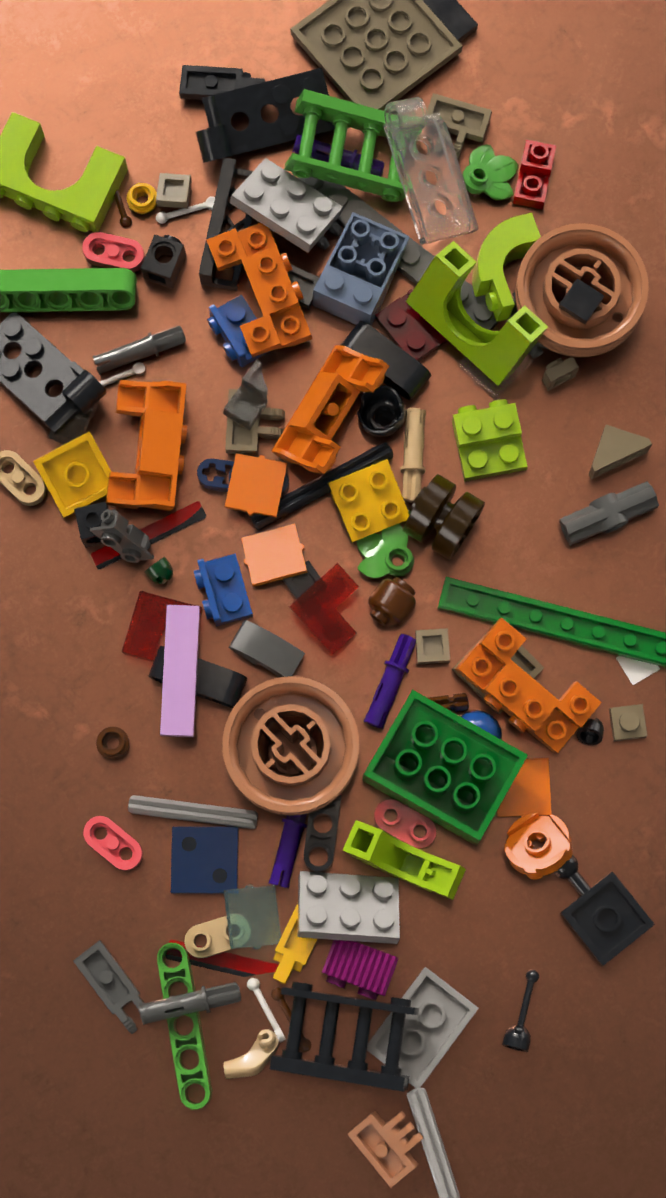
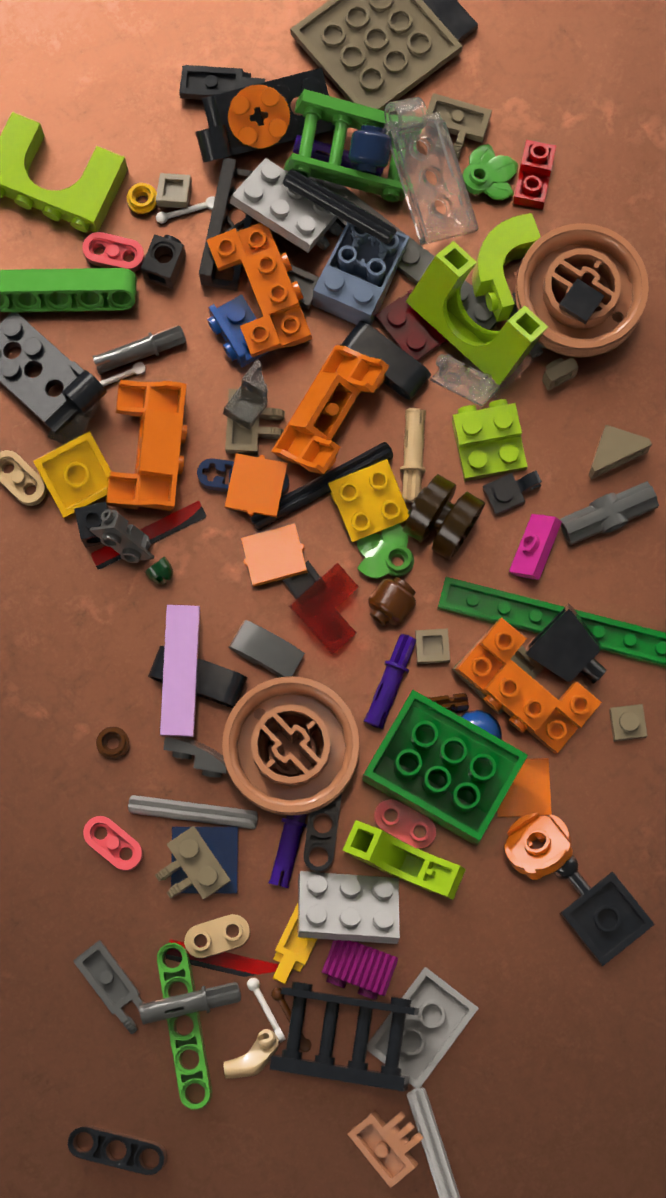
reddish brown hinge [114,189,132,228] -> none
clear red plate [122,591,203,662] -> none
blue bracket [194,553,253,627] -> none
clear light blue piece [224,884,281,950] -> none
black hair [357,385,406,437] -> none
black hinge [502,969,539,1052] -> none
black hinge [576,718,604,745] -> none
white sticker [616,656,660,685] -> none
none -> black beam [68,1125,167,1175]
none -> dark tan hinge [155,826,231,900]
none -> dark grey slope [163,736,228,778]
none -> orange plate [228,84,290,148]
none -> black axle [283,169,397,244]
none -> dark blue head [349,125,392,174]
none -> clear hinge [431,354,501,406]
none -> black plate [483,471,542,517]
none -> dark pink plate [509,514,562,580]
none -> black torso [526,603,606,684]

